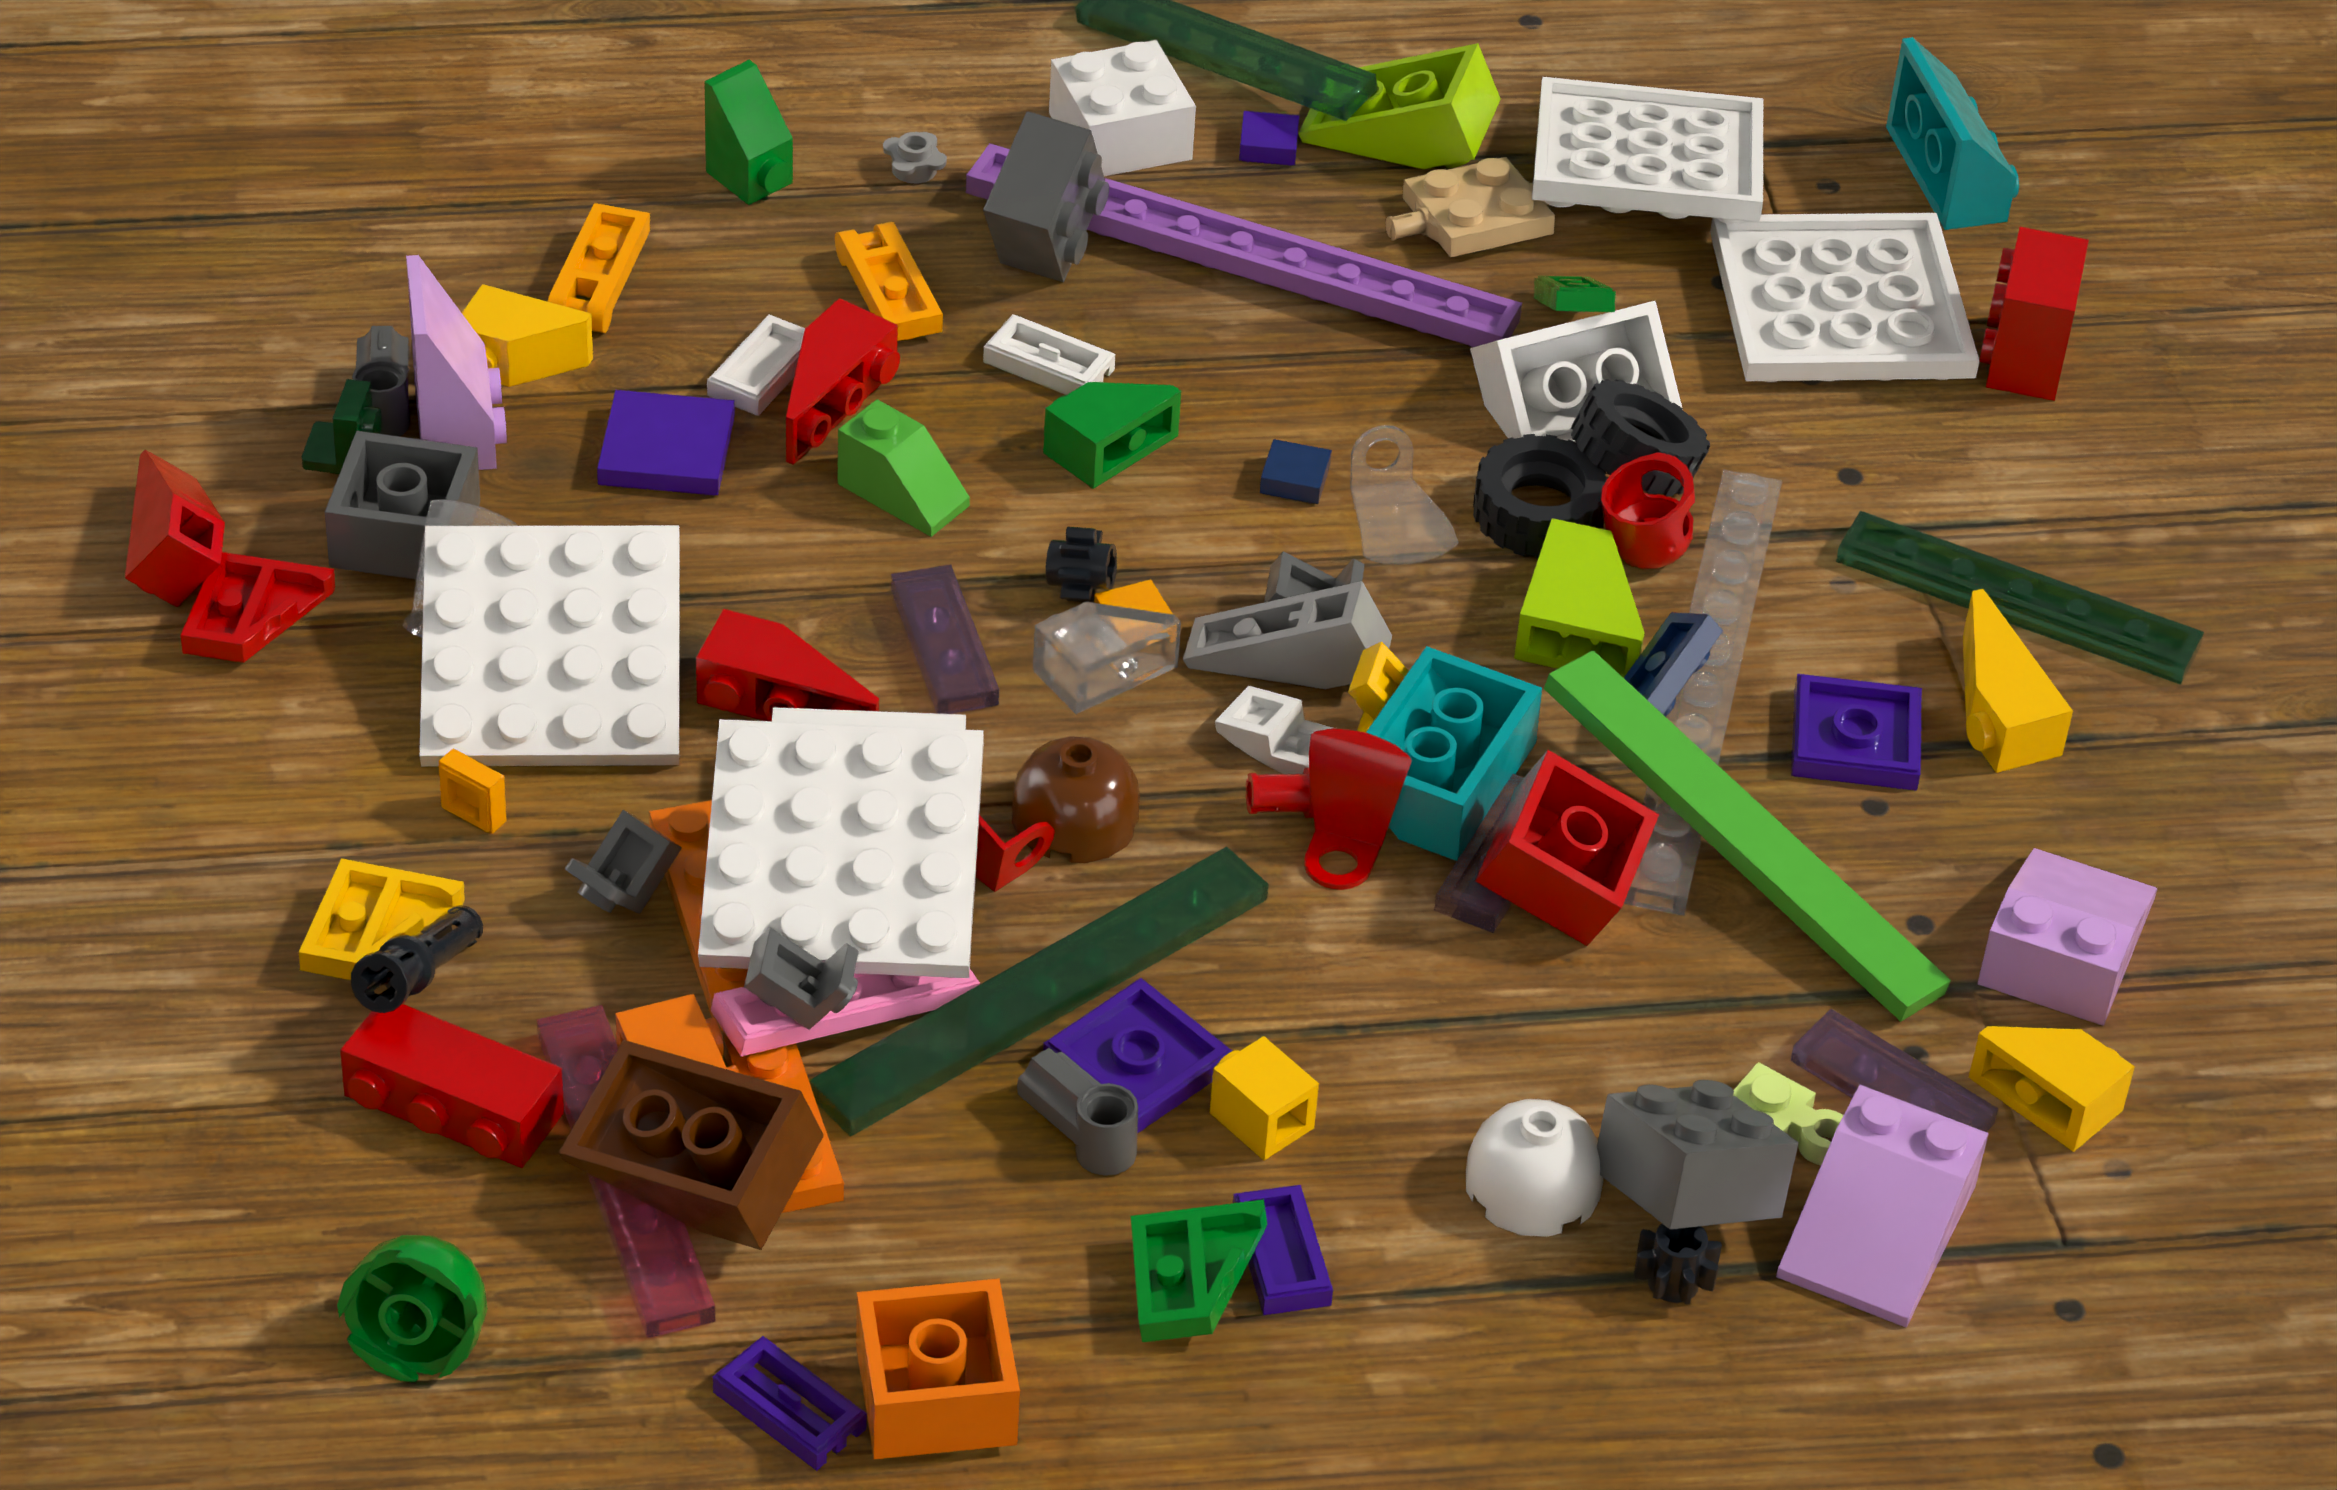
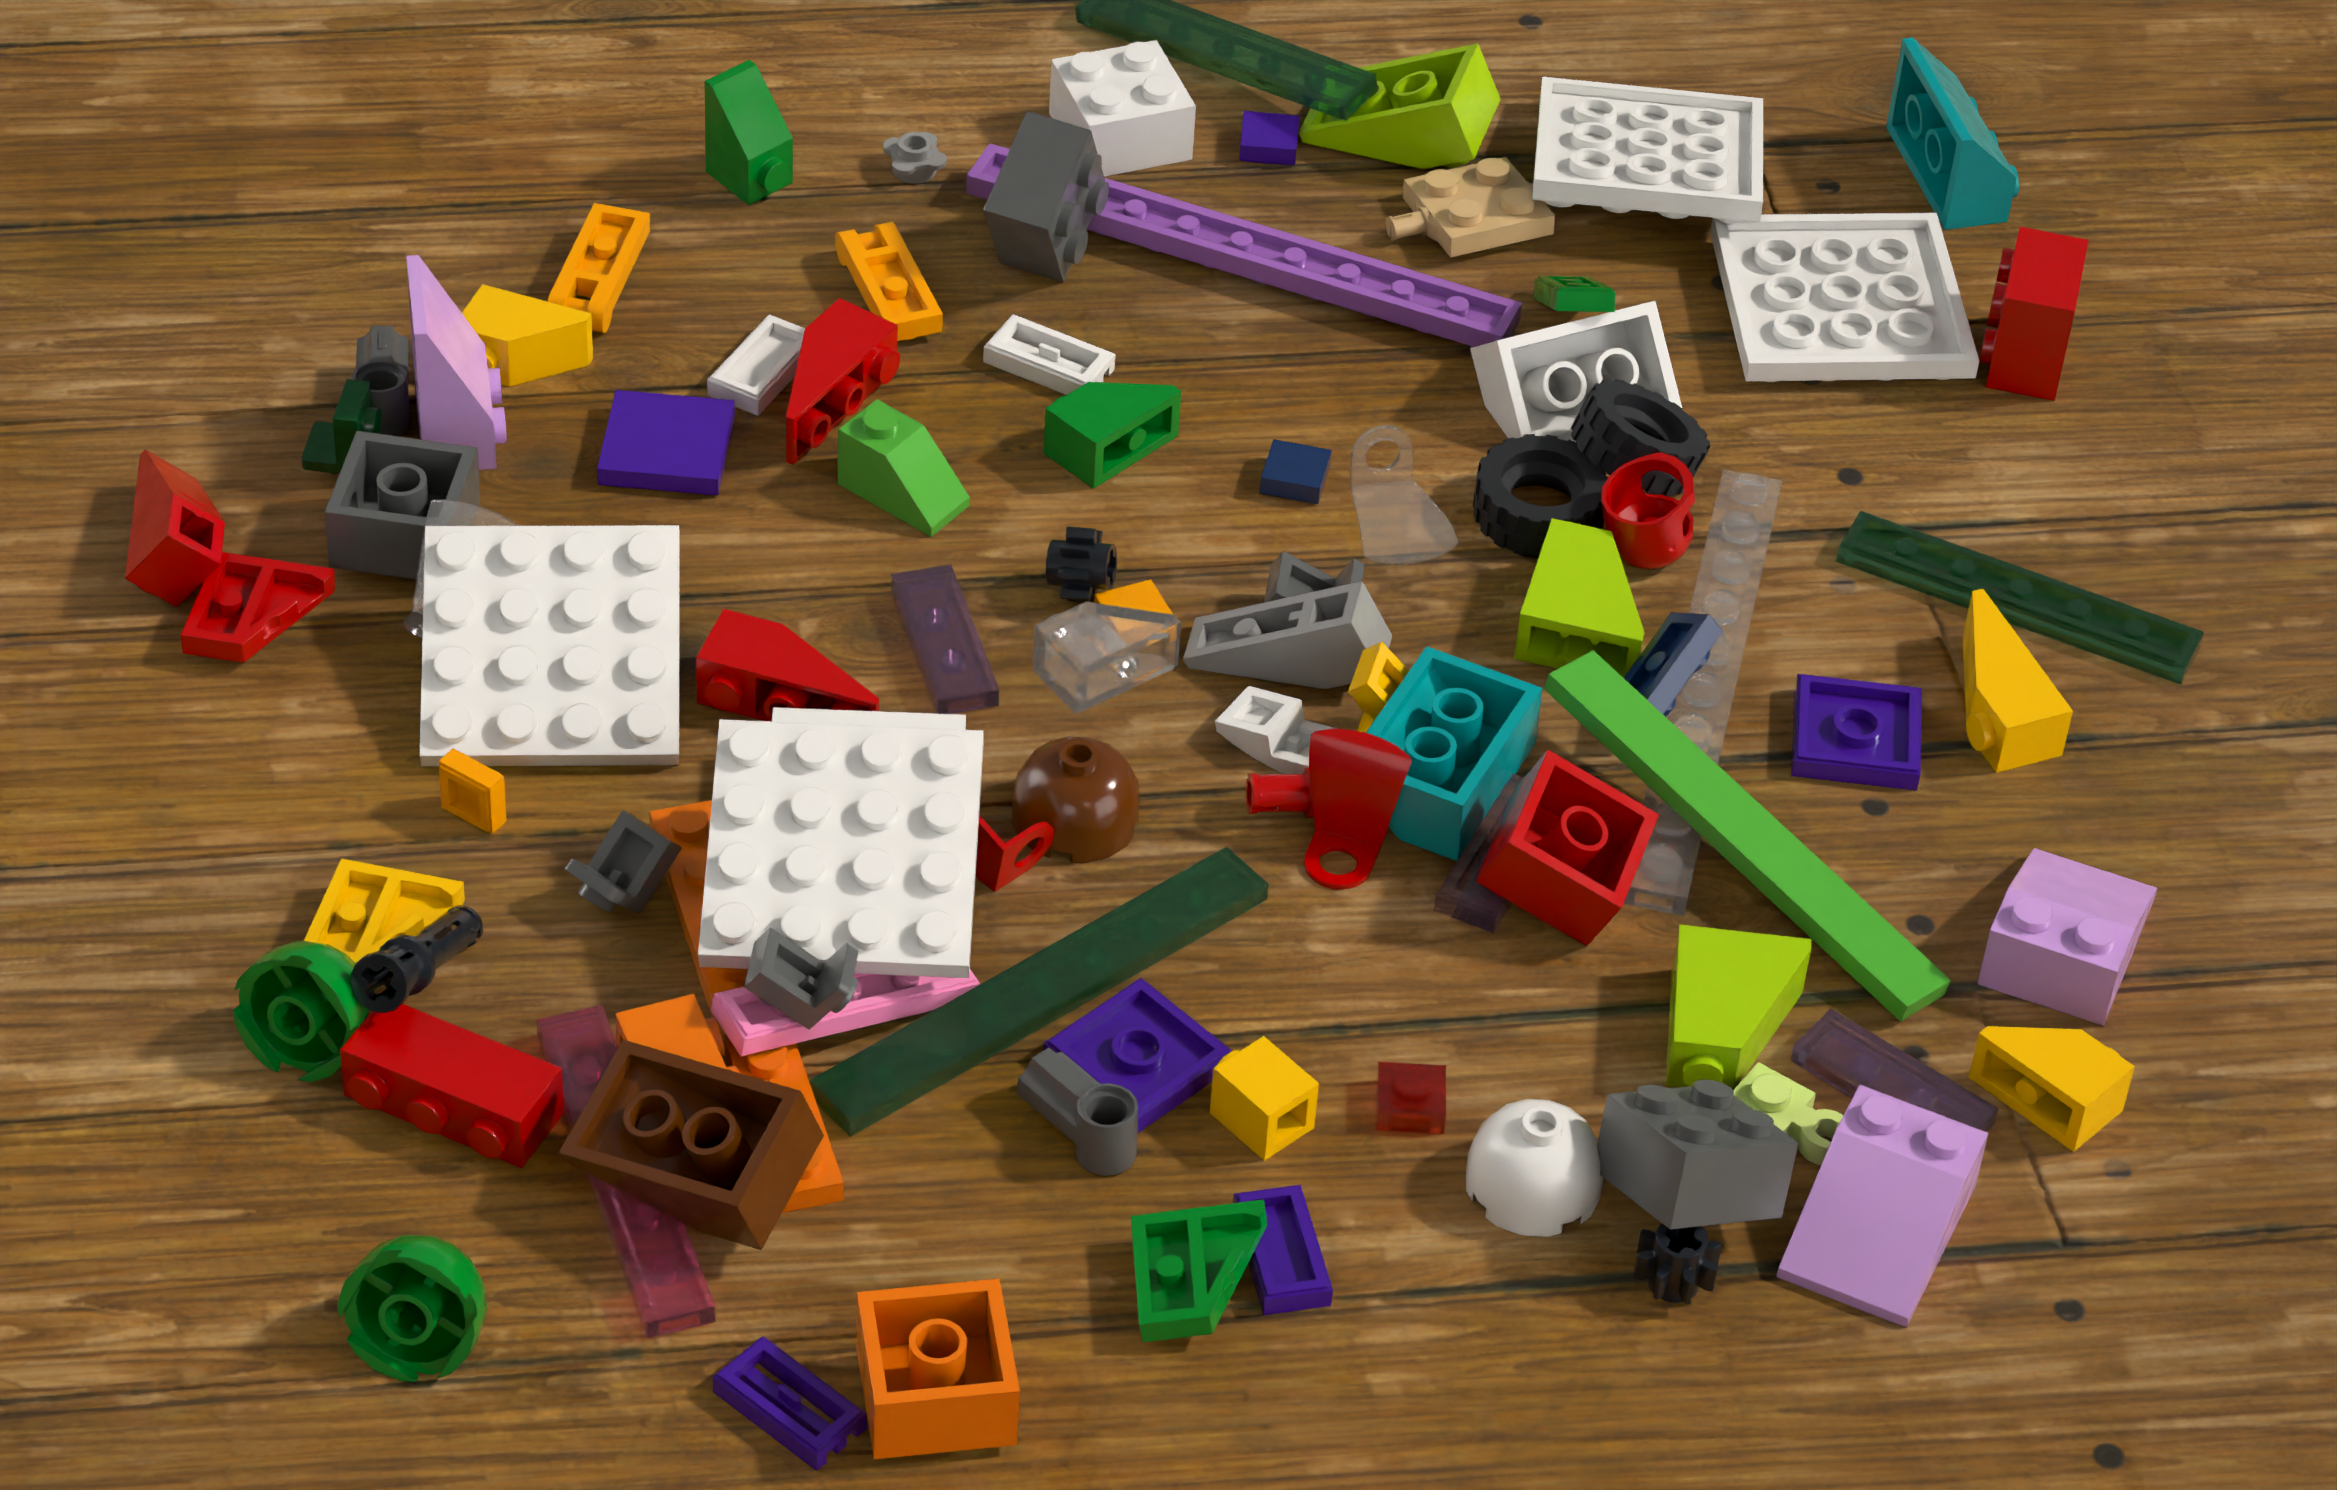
none -> green cylinder [233,941,371,1082]
none -> clear red plate [1376,1062,1446,1134]
none -> lime slope [1666,924,1812,1090]

